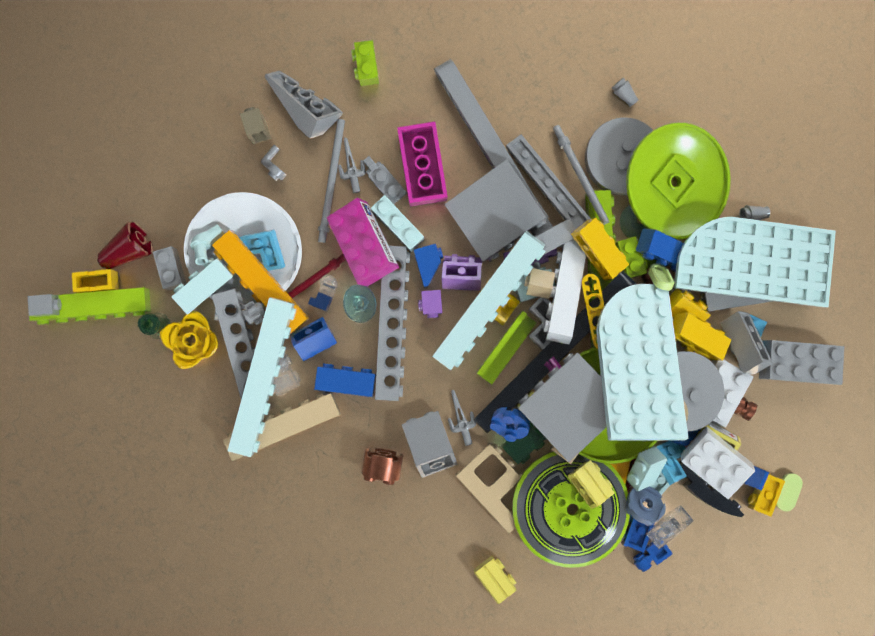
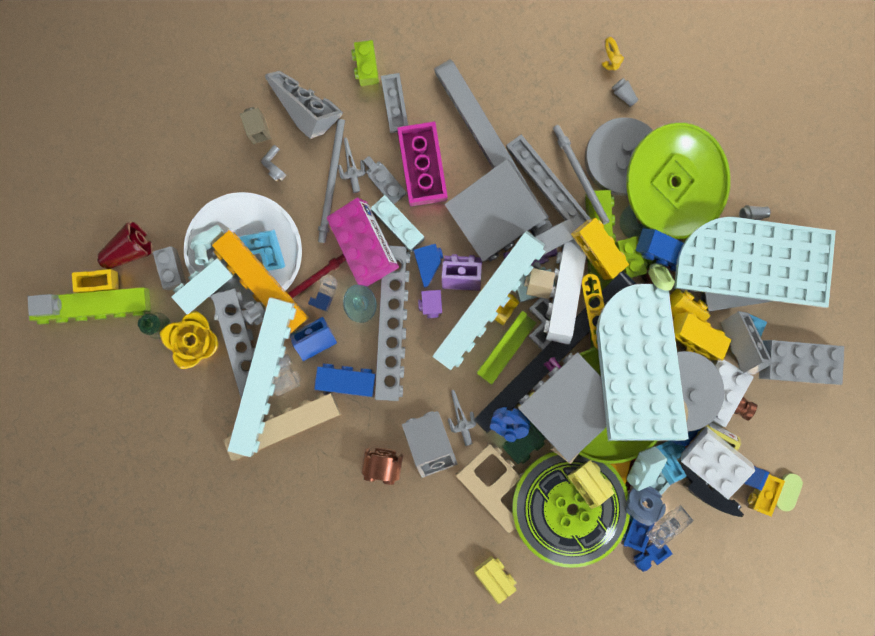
none -> light grey plate [381,73,408,133]
none -> yellow piece [601,37,624,71]

